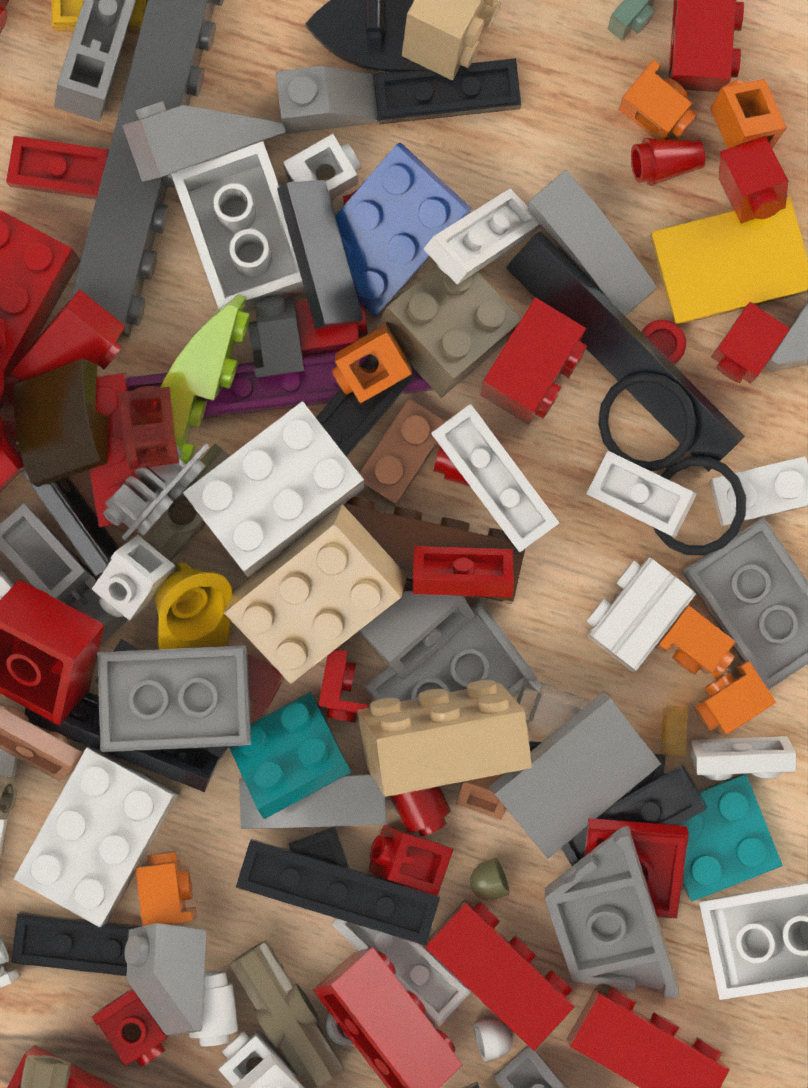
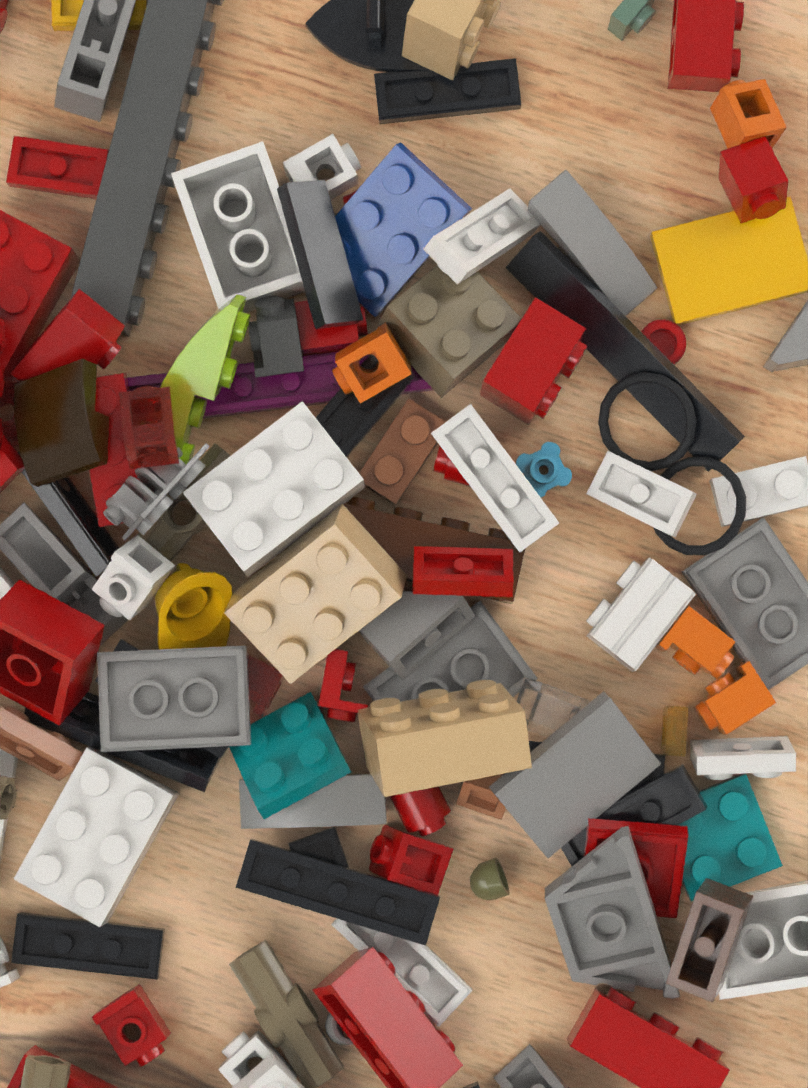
light grey slope [122,101,286,182] -> none
light grey slope [124,923,206,1036] -> none
orange brick [135,851,197,926] -> none
white brick [189,971,238,1046] -> none
light grey slope [276,66,379,134] -> none
red brick [425,899,575,1051] -> none
white hinge [474,1019,513,1062] -> none
orange brick [619,60,697,139] -> none
red cone [631,138,705,186] -> none
red brick [711,302,790,384] -> none
none -> medium azure plate [516,442,572,498]
none -> brick [665,878,753,1002]

